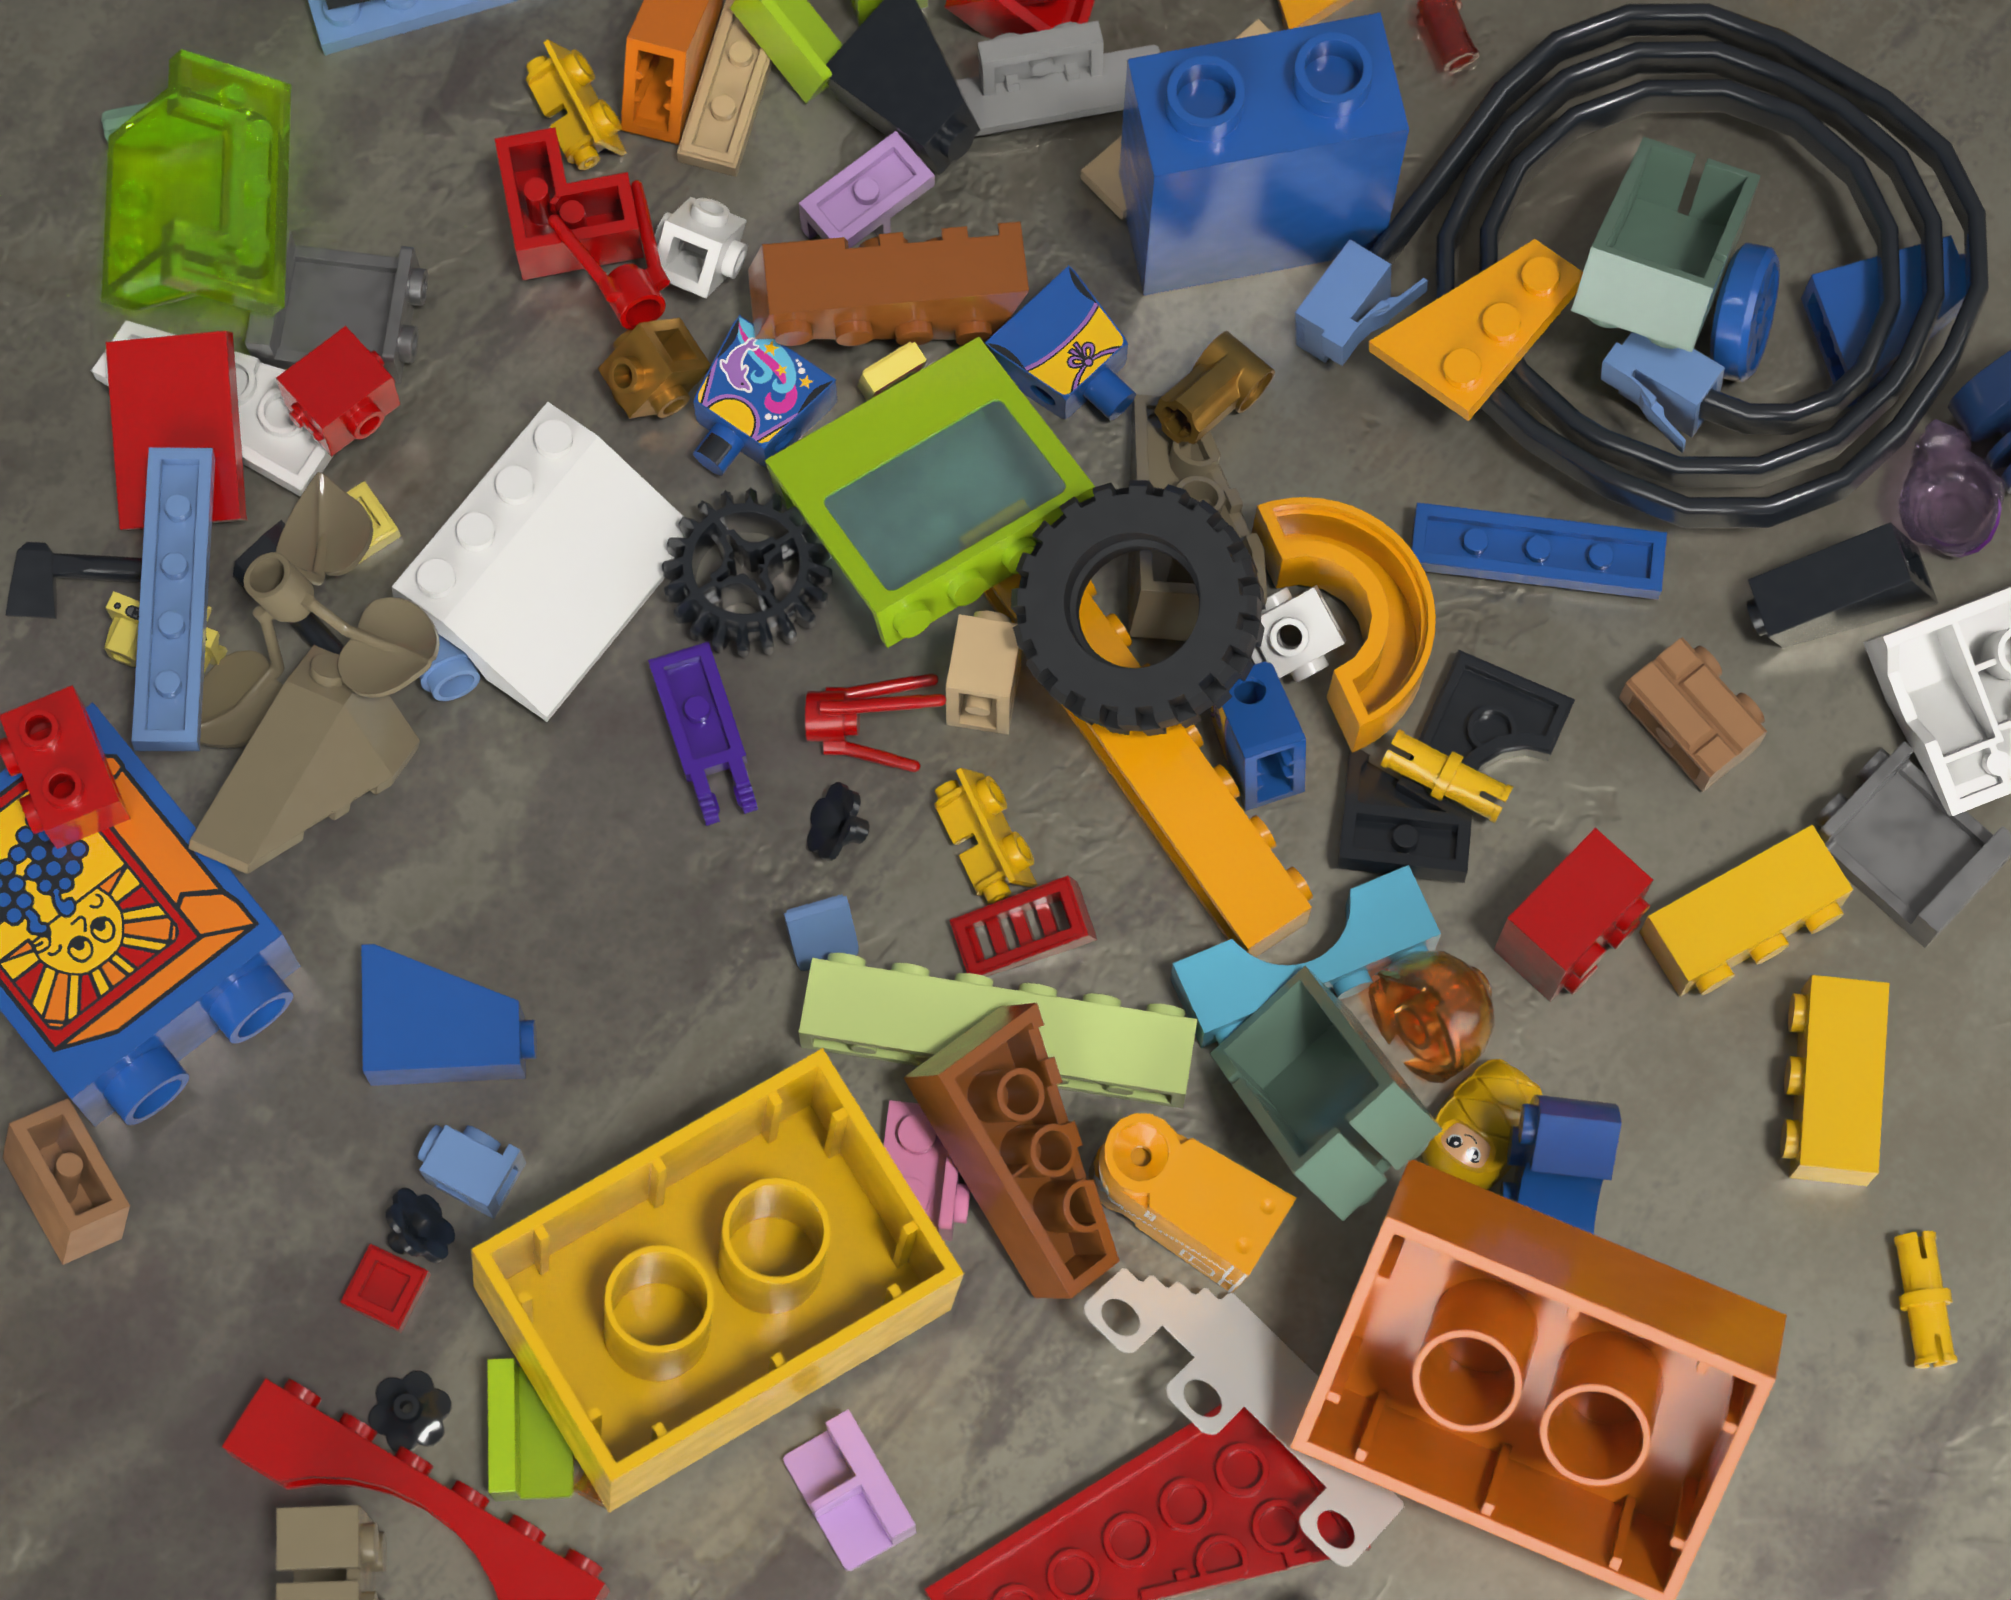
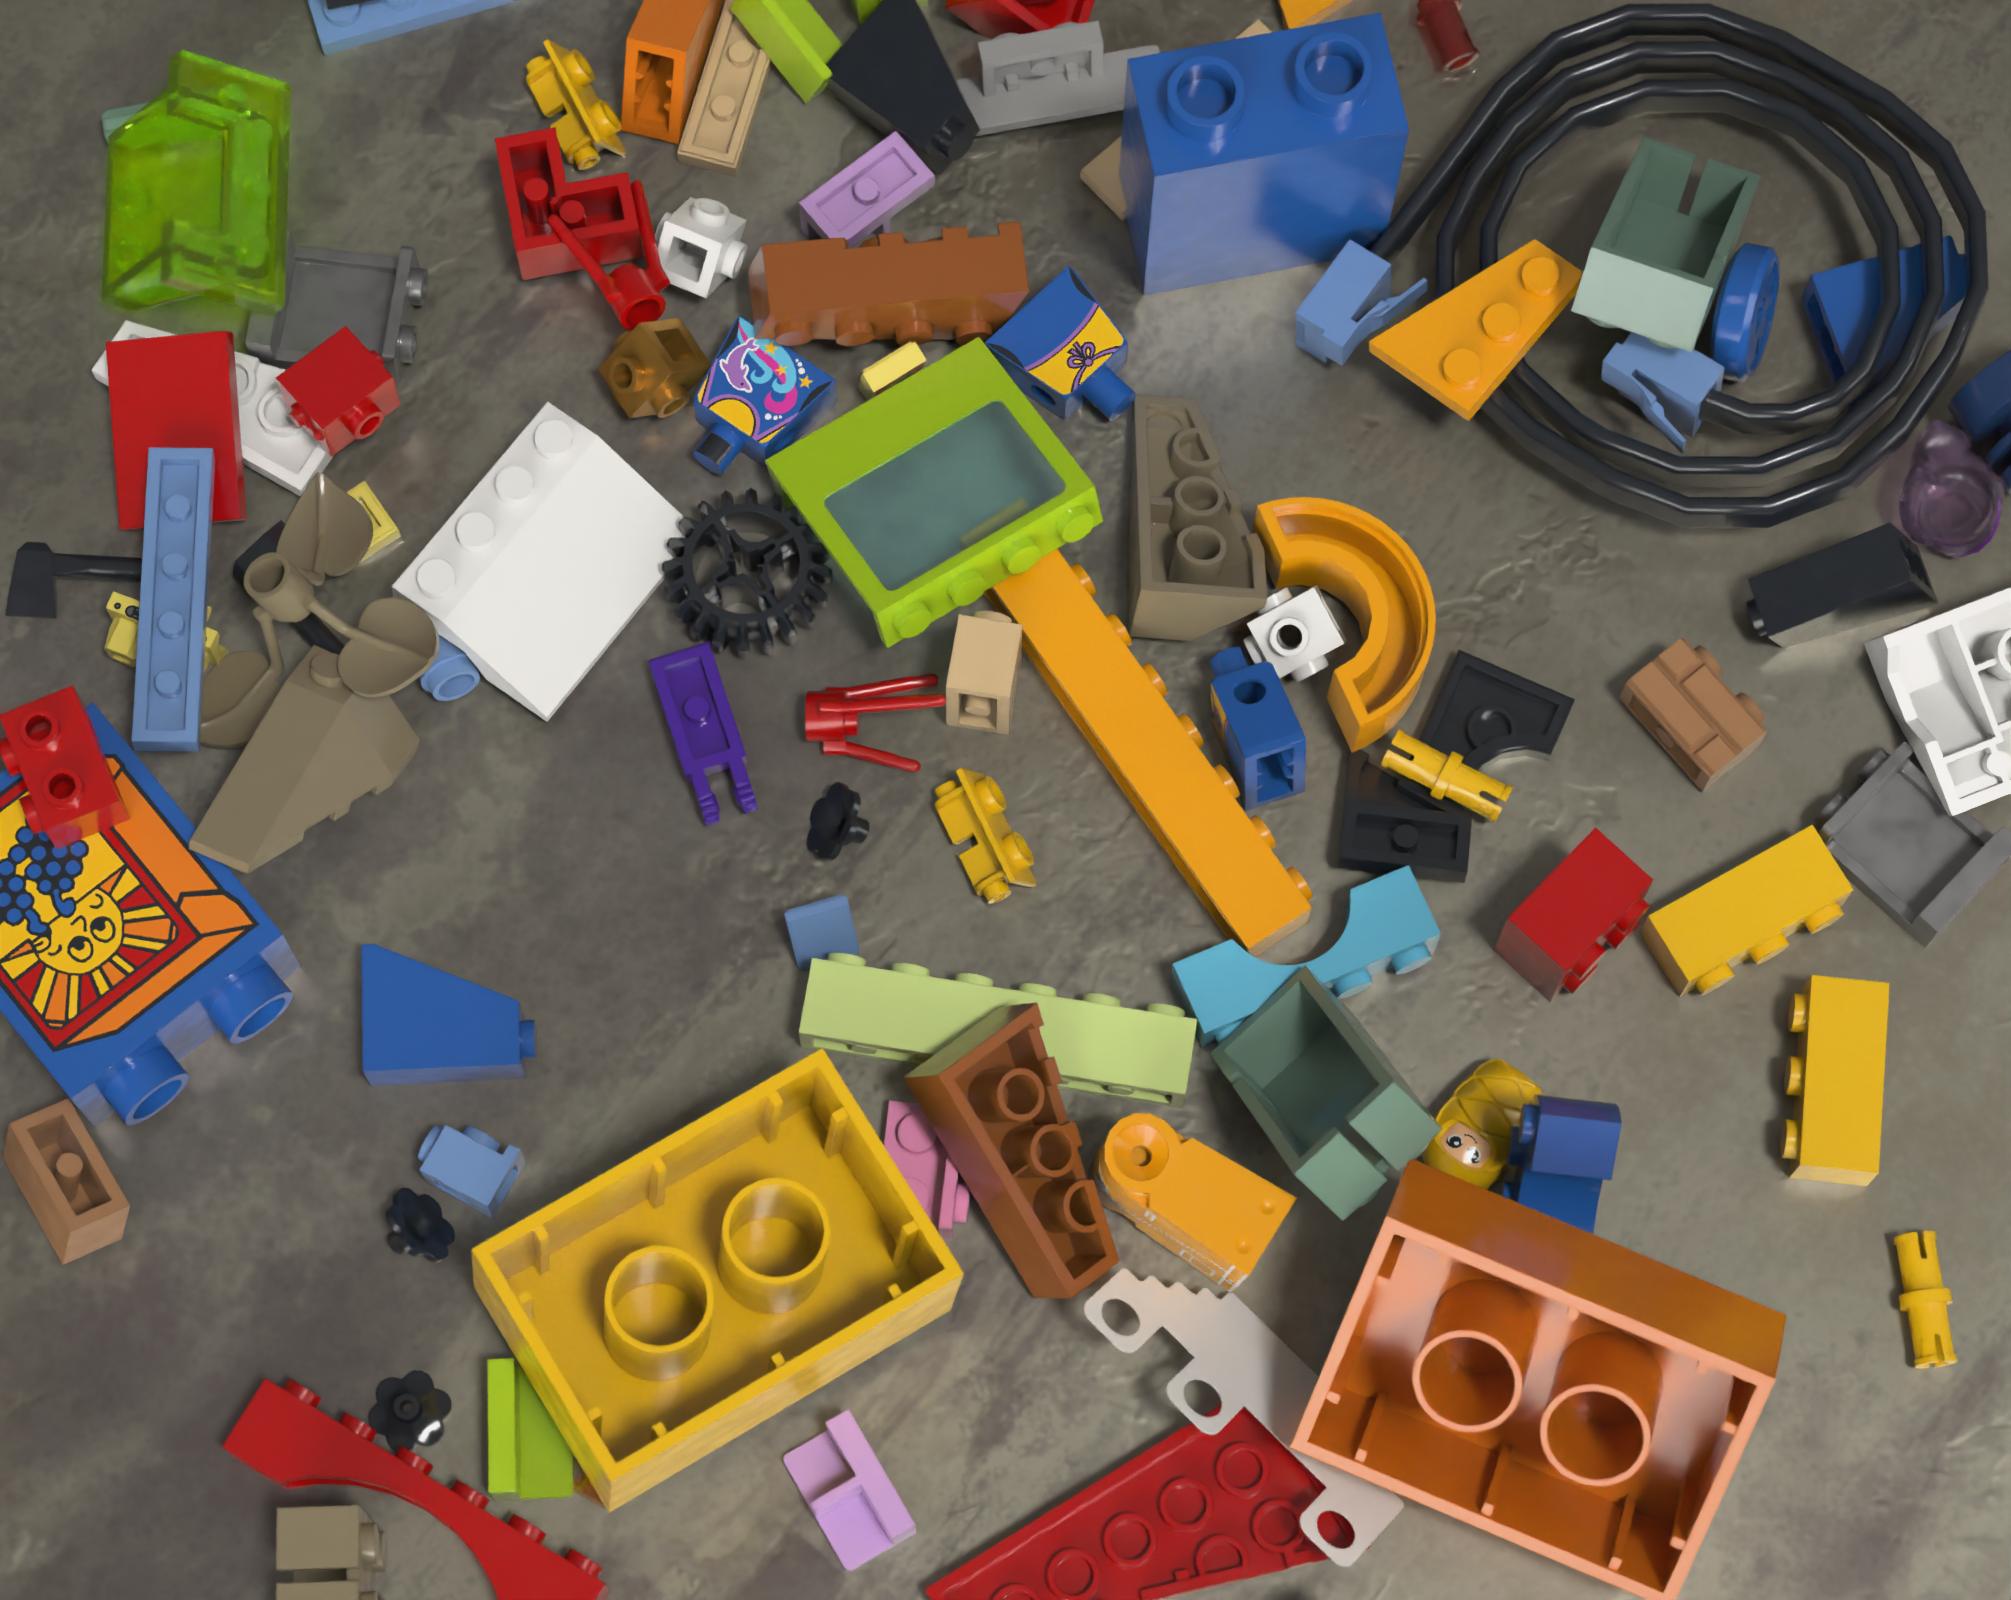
red tile [340,1243,431,1334] -> none
red slope [949,875,1097,977] -> none
black tyre [1011,480,1266,736] -> none
pearl gold piece [1154,331,1275,445] -> none
clear orange cylinder [1368,950,1495,1084] -> none
blue plate [1411,502,1667,600] -> none

